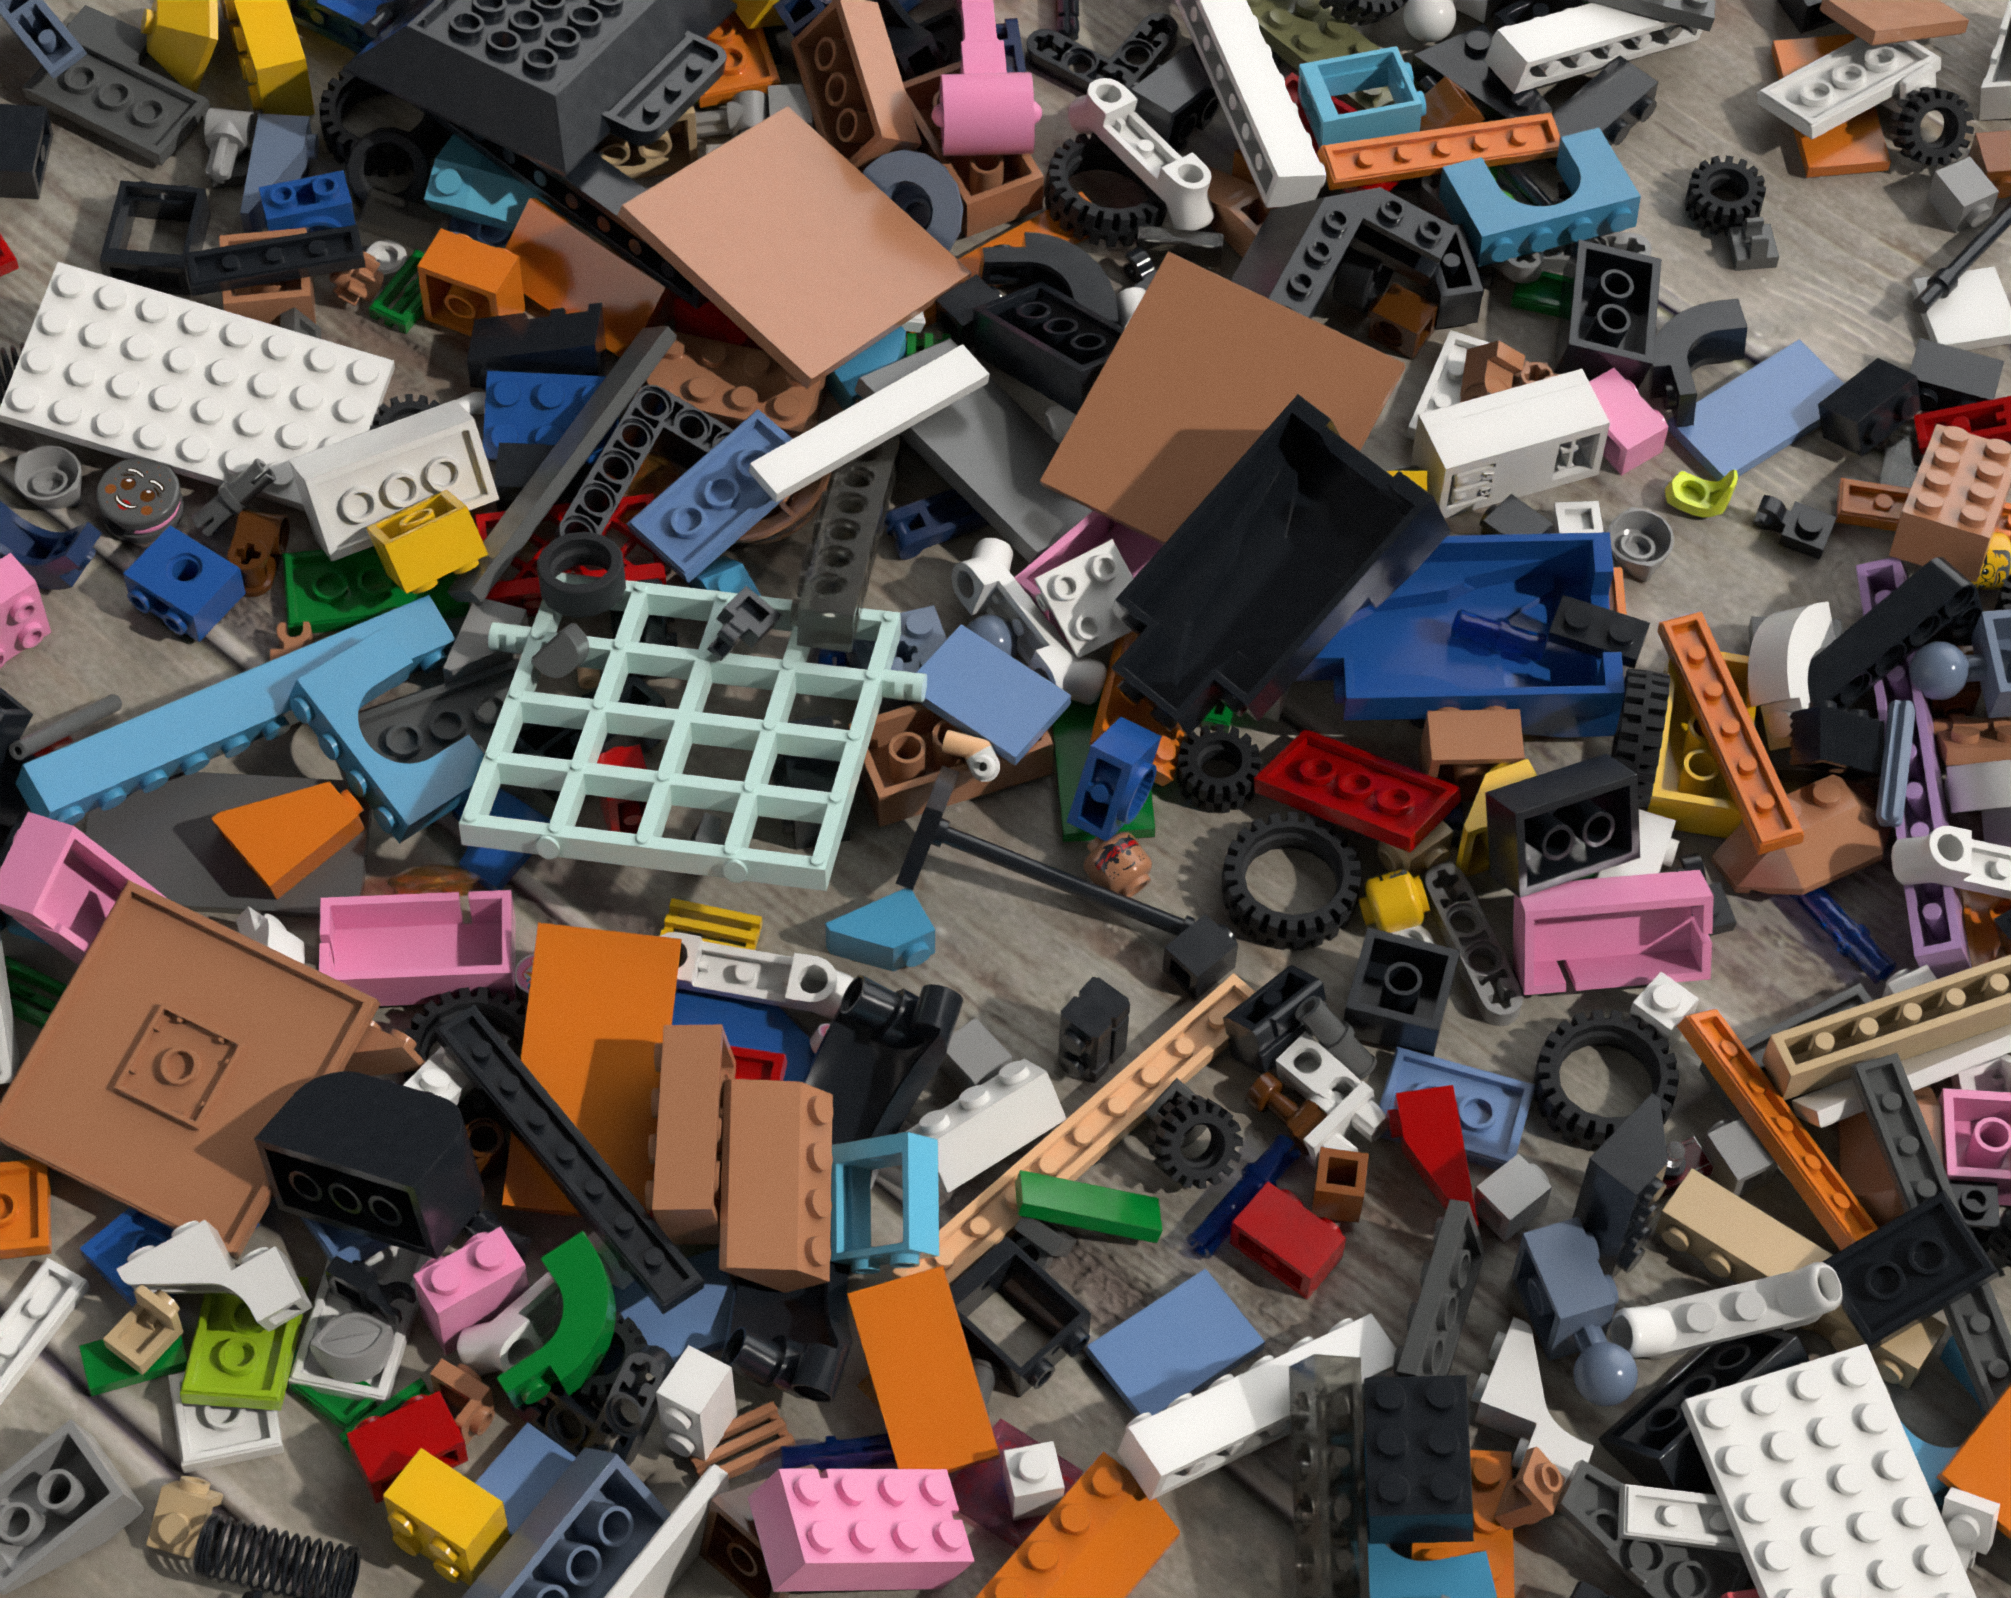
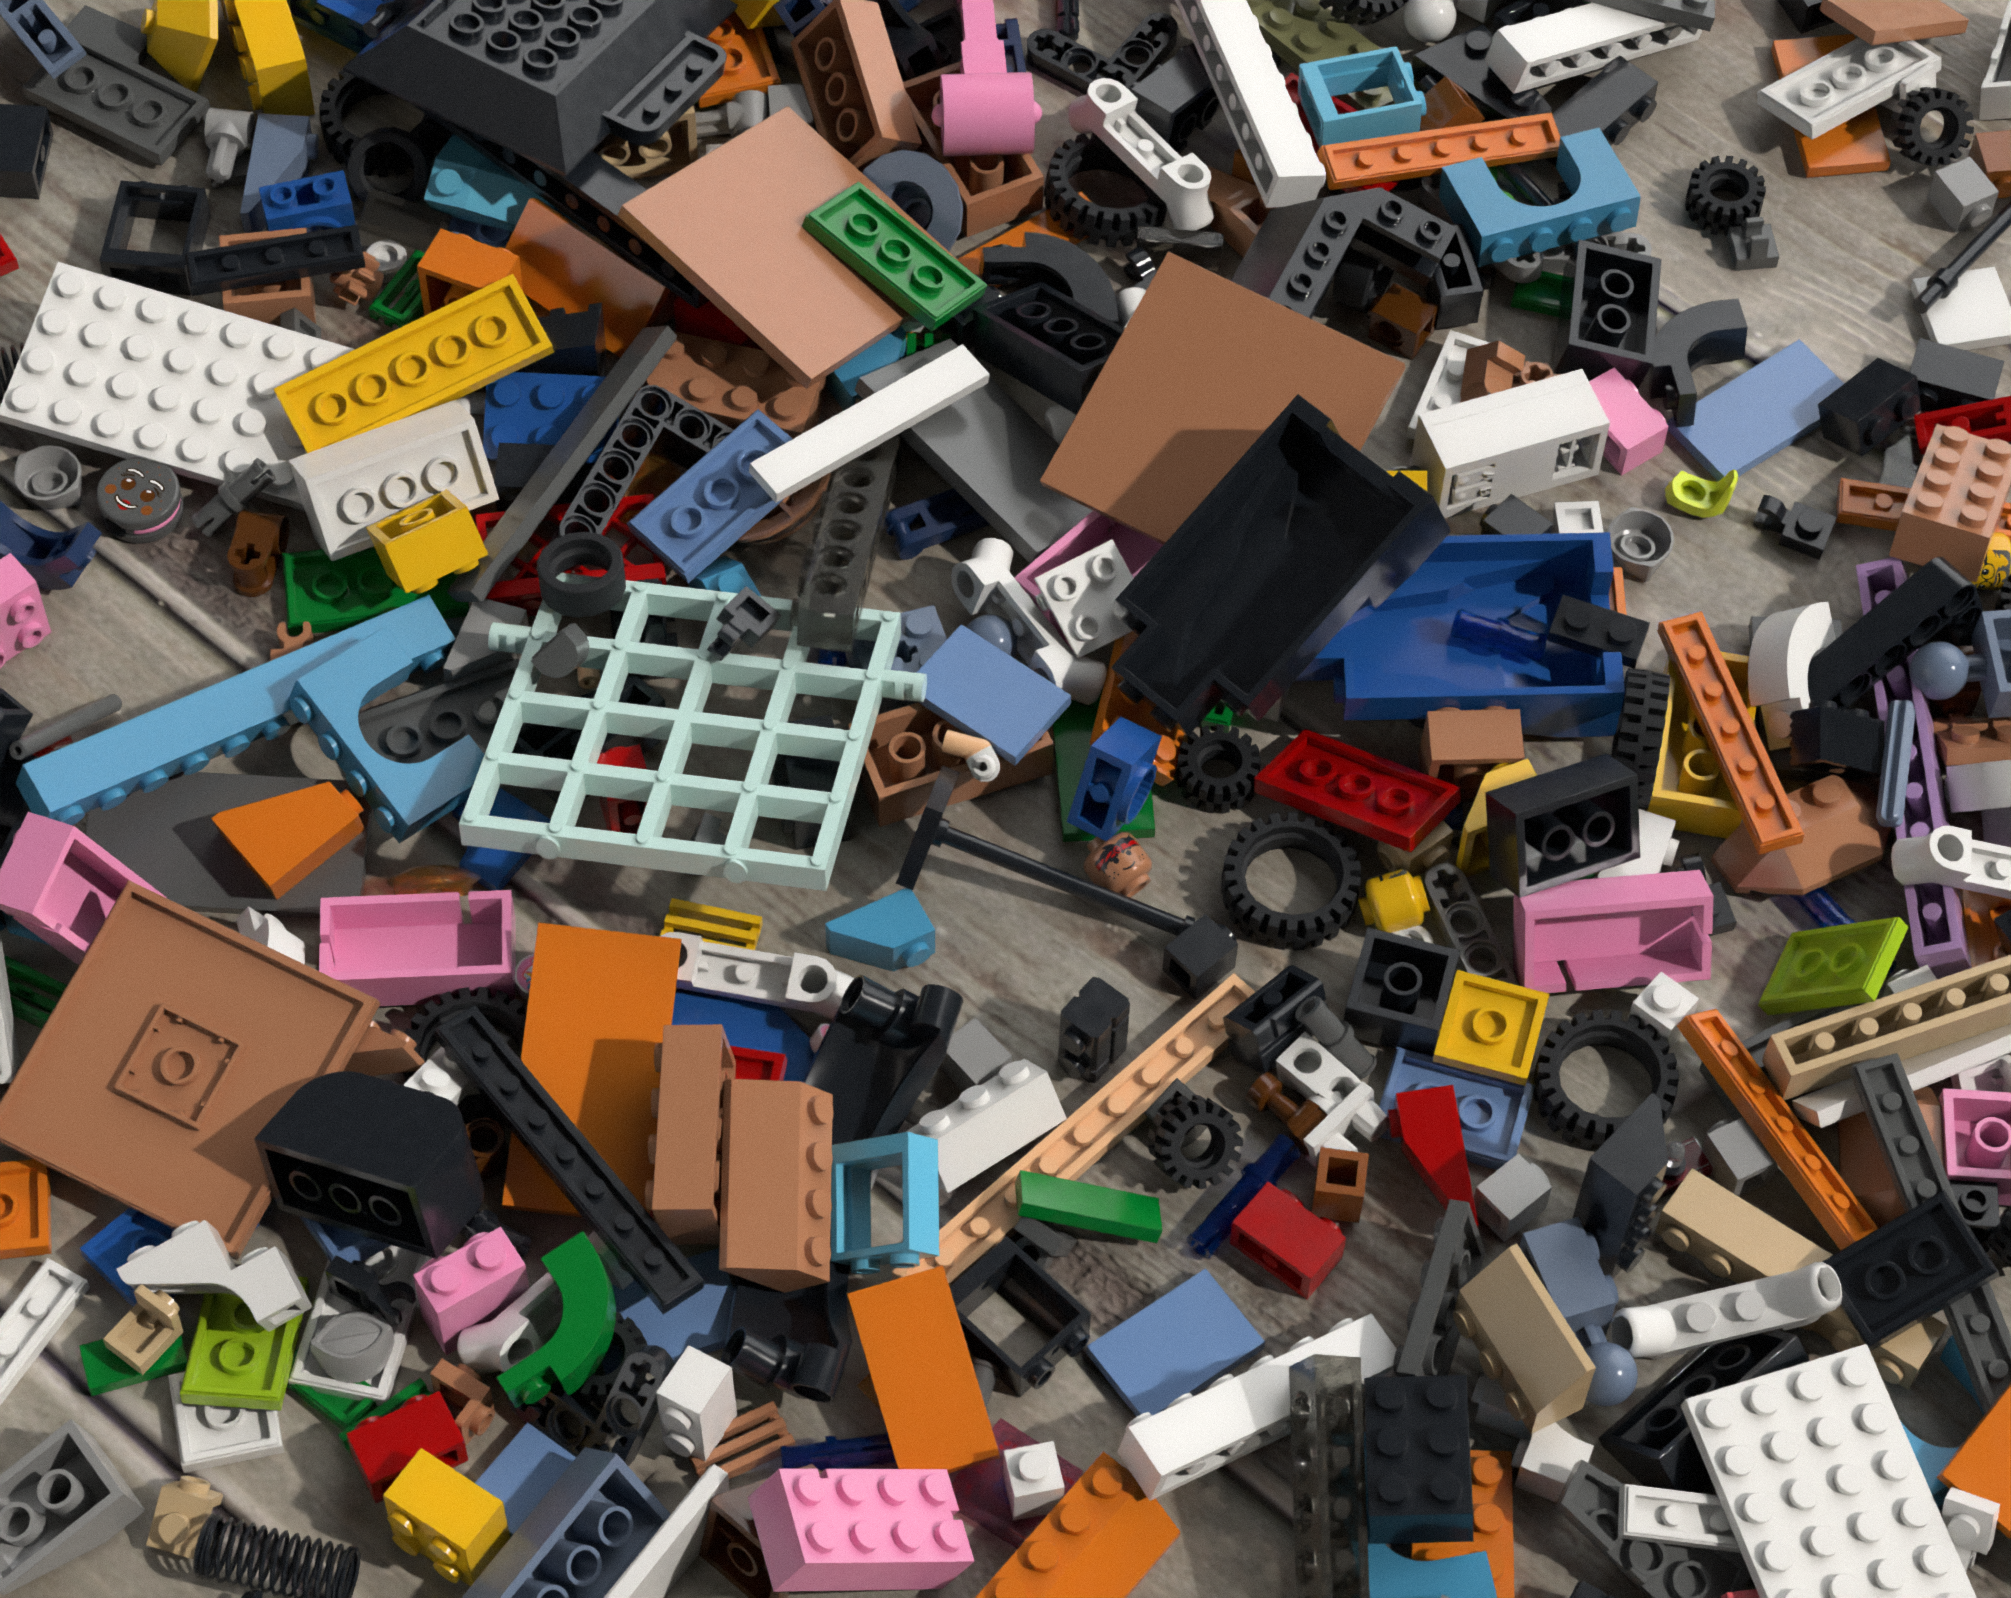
blue brick [123,525,246,642] -> none
nougat bracket [1494,1447,1566,1531] -> none
none -> yellow plate [274,274,554,453]
none -> green tile [802,181,988,332]
none -> yellow plate [1432,970,1549,1086]
none -> tan slope [1453,1244,1596,1434]
none -> lime tile [1758,917,1908,1015]

